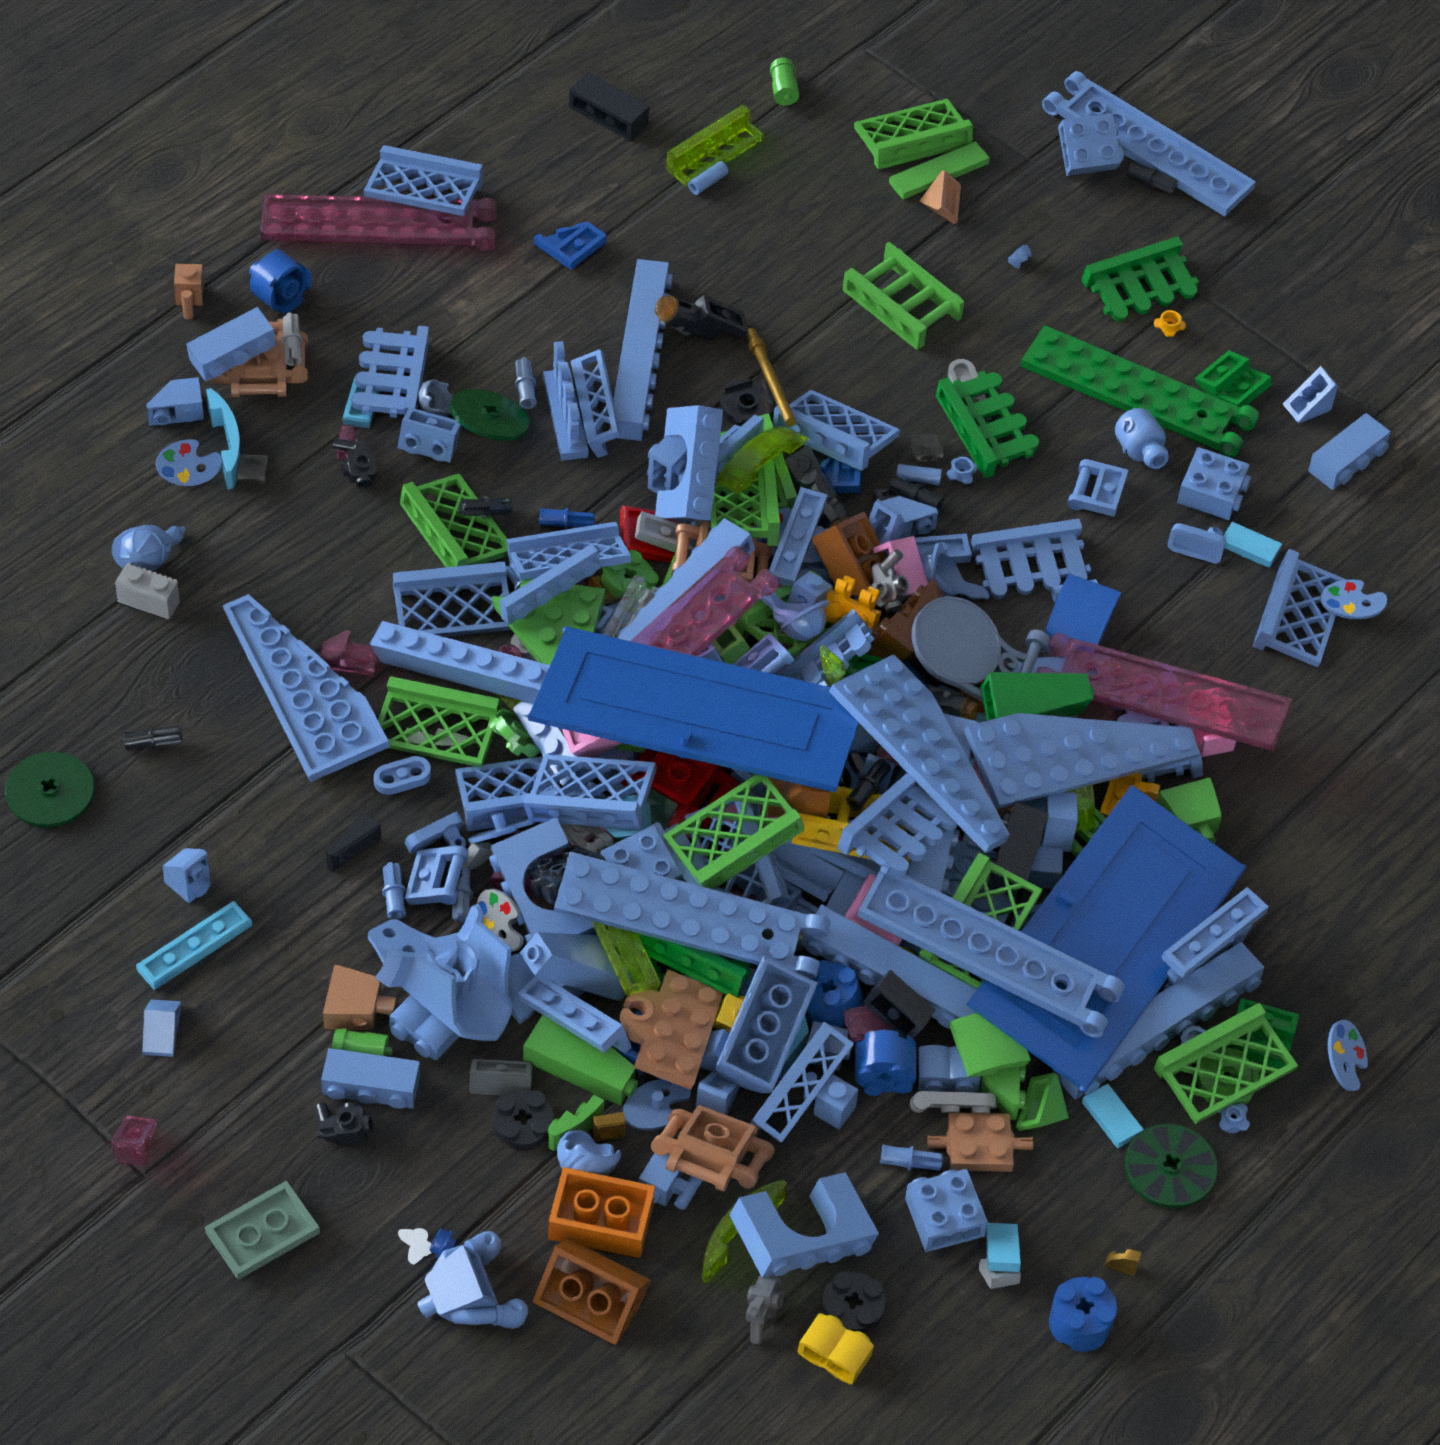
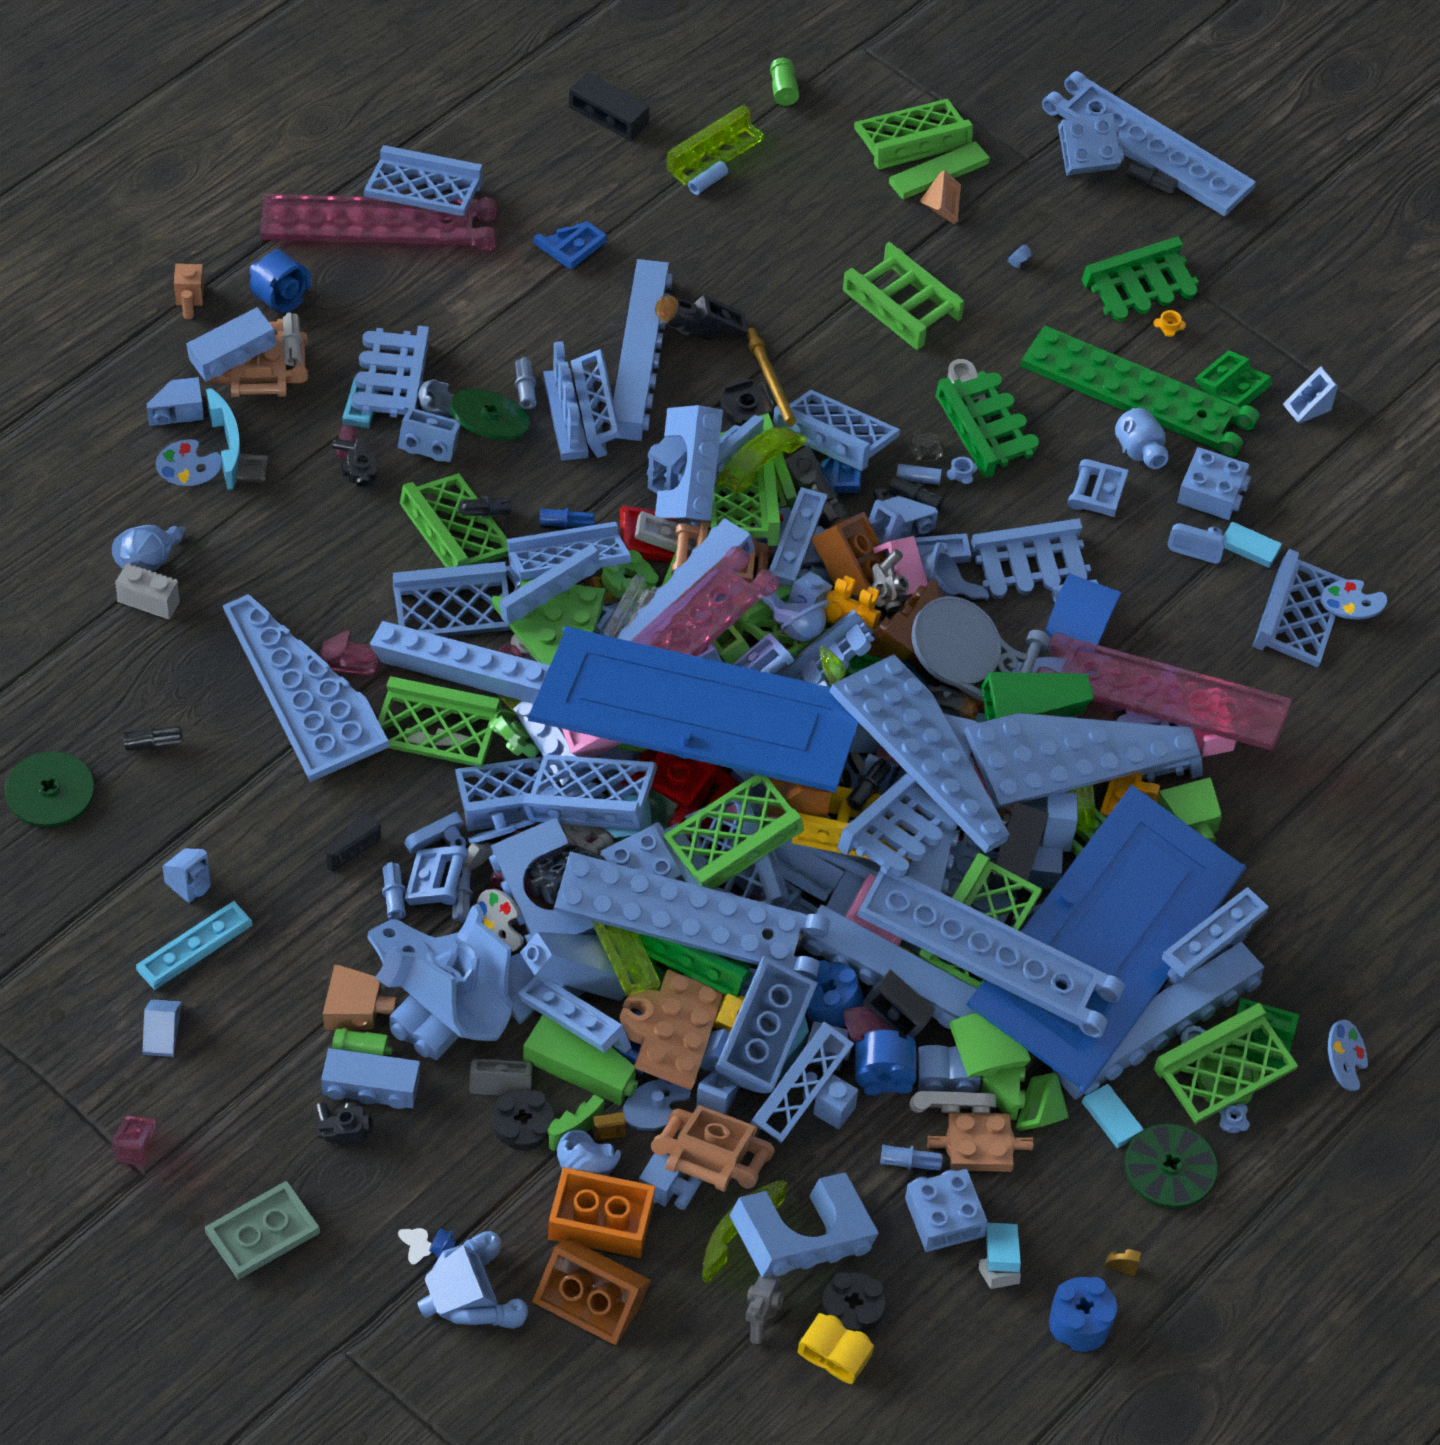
medium blue plate [374,756,431,795] -> none
medium blue brick [1308,413,1391,490] -> none

